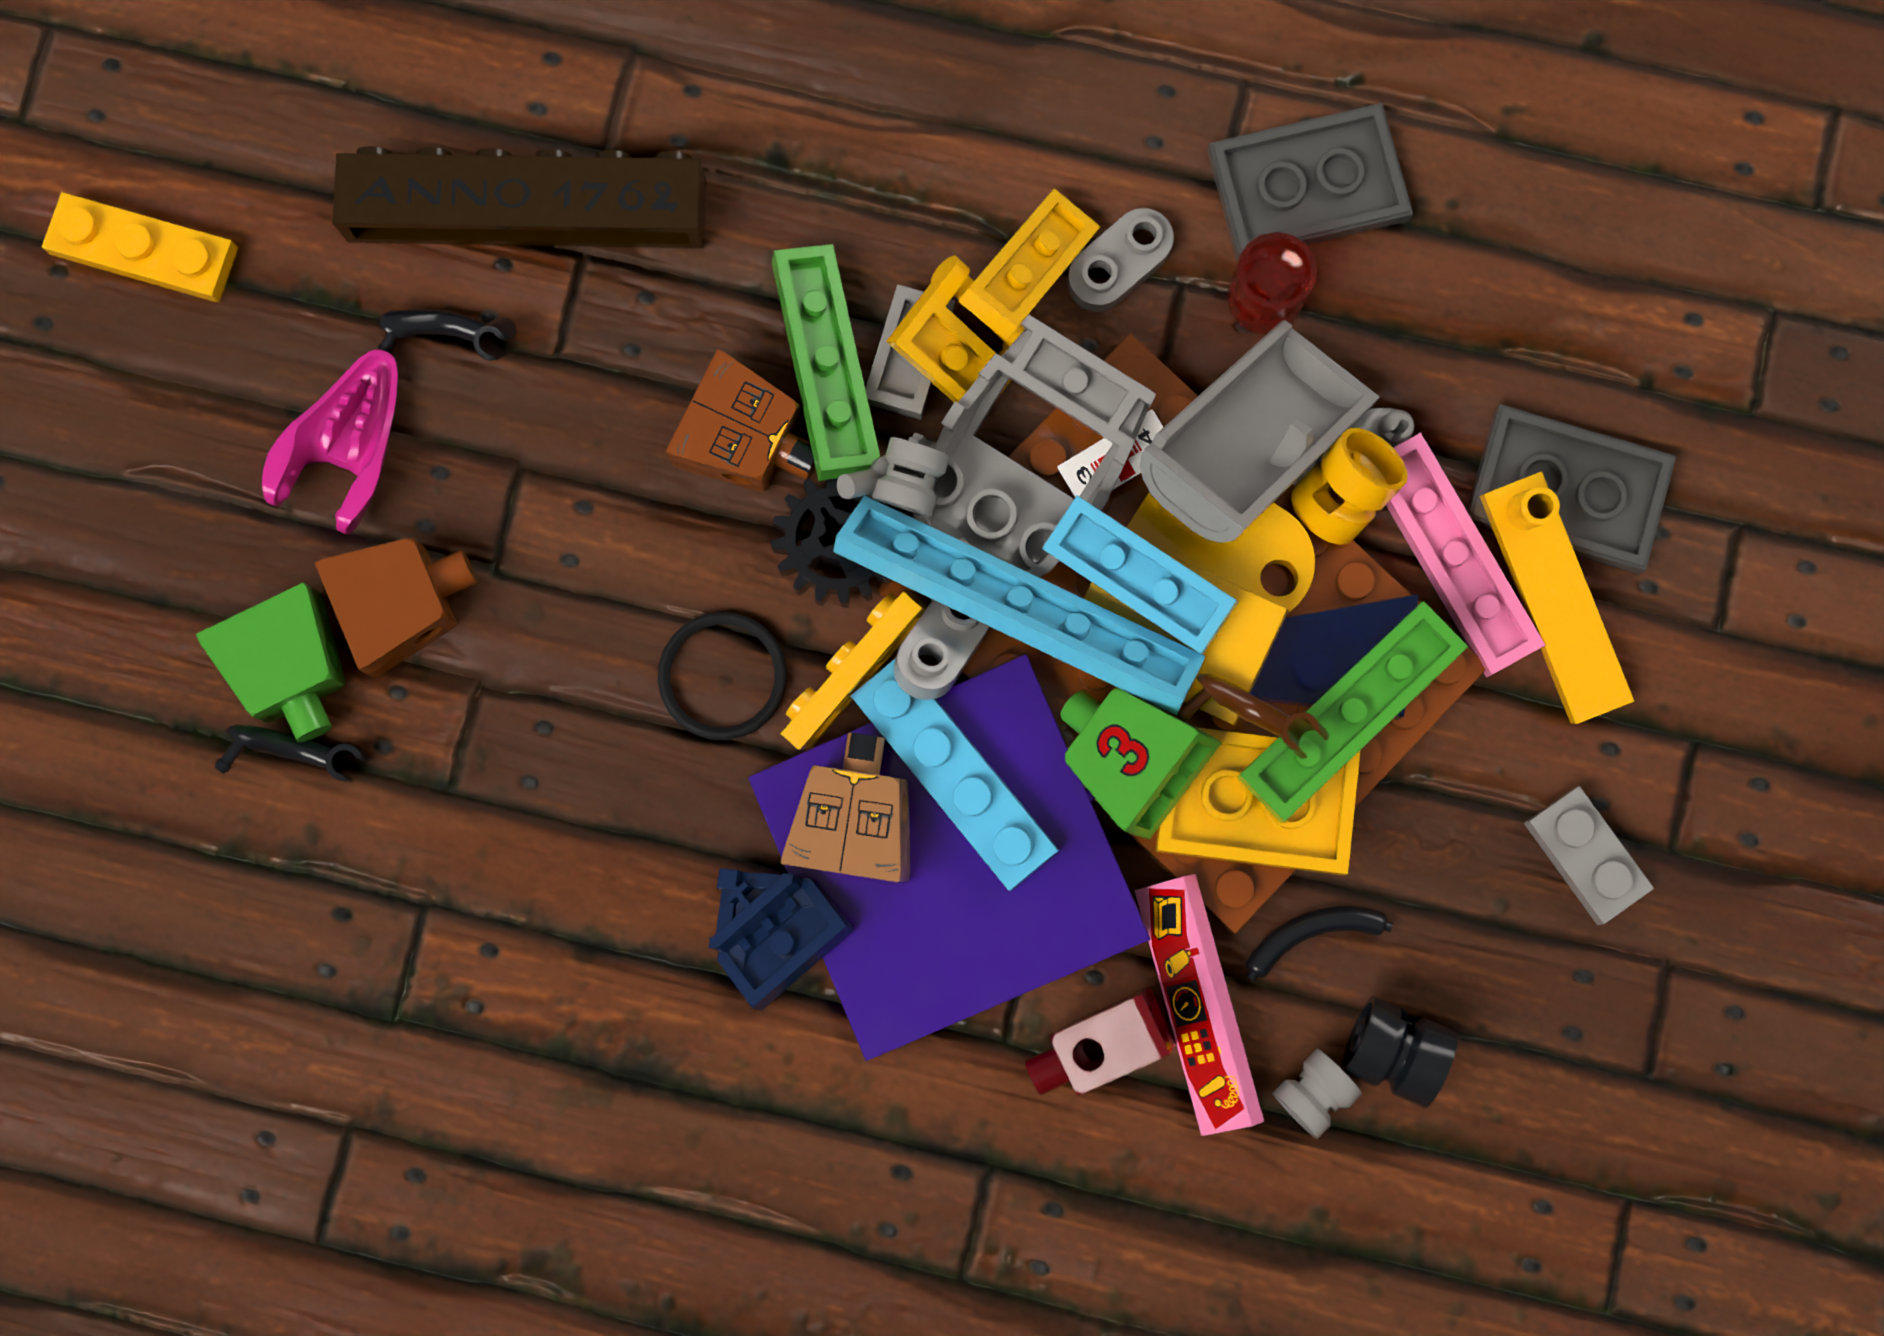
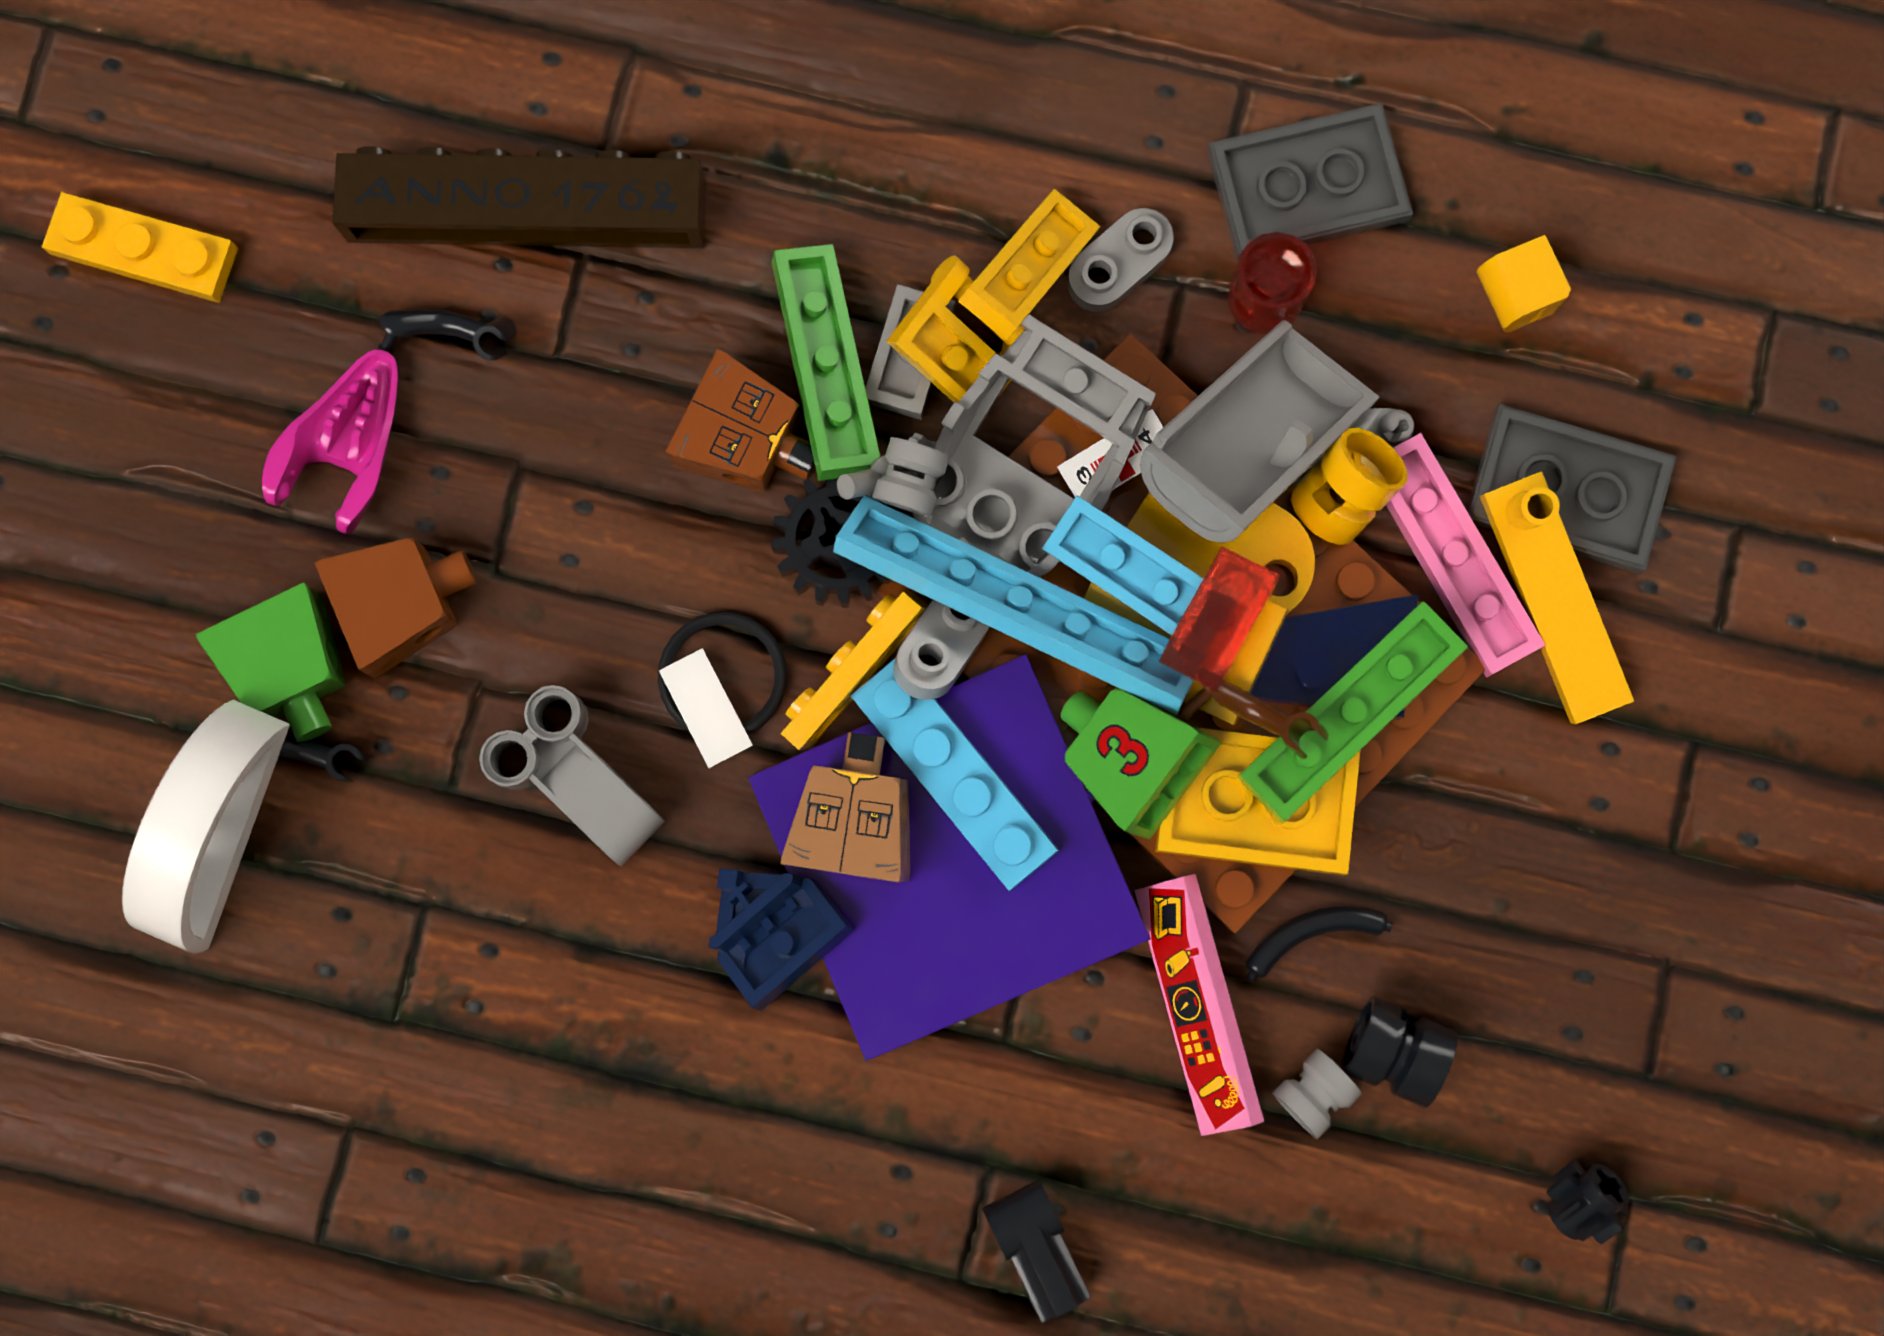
torso [1025,986,1176,1095] -> none
light grey plate [1524,786,1654,925] -> none
none -> white window [122,700,290,954]
none -> light grey piece [479,685,665,866]
none -> white sticker [659,648,753,768]
none -> black piece [982,1179,1091,1322]
none -> clear red slope [1159,546,1280,692]
none -> yellow piece [1476,235,1571,332]
none -> black gear [1546,1160,1629,1245]

